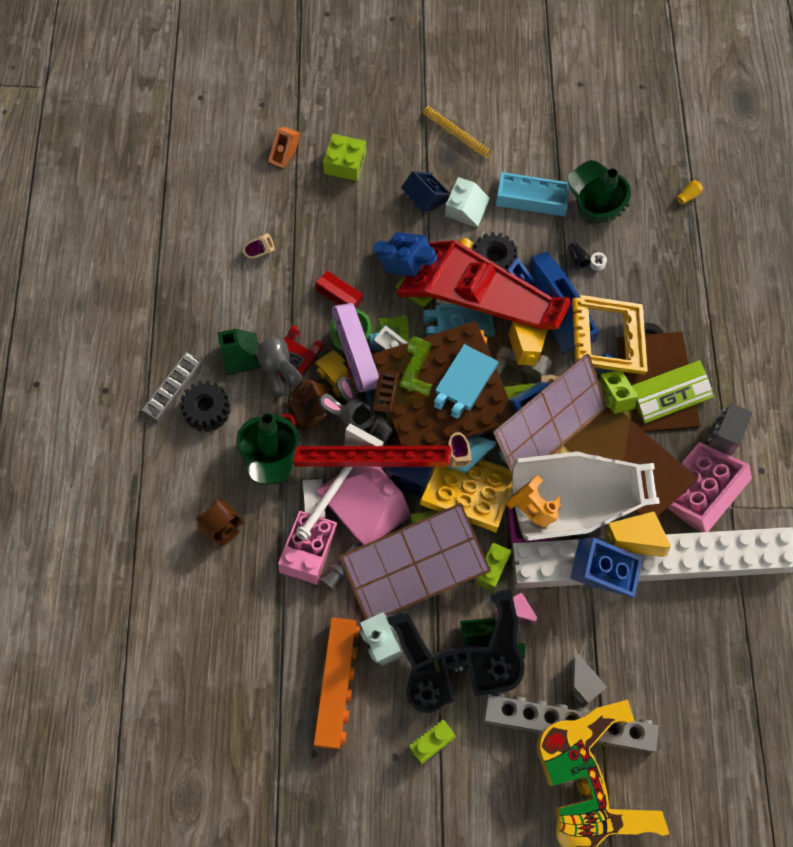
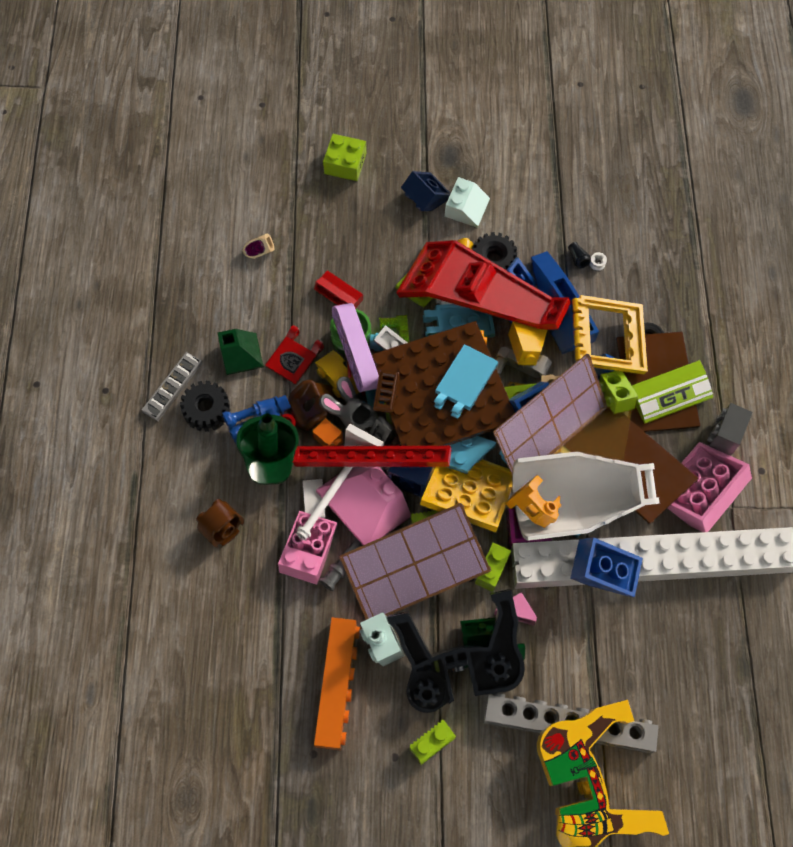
dark grey piece [256,338,302,398] -> none
orange slope [268,127,301,168] -> none
blue brick [373,232,437,277] -> none
clear neon green beam [400,336,432,396] -> none
yellow piece [422,106,492,158] -> none
rock [448,432,472,468] -> none
medium azure slope [496,172,570,217] -> none
dark green piece [567,160,631,224] -> none
light grey slope [571,654,607,706] -> none
yellow slope [605,512,671,557] -> none
yellow cone [676,180,703,205] -> none
none -> blue piece [222,395,291,445]
none -> orange brick [312,418,343,446]

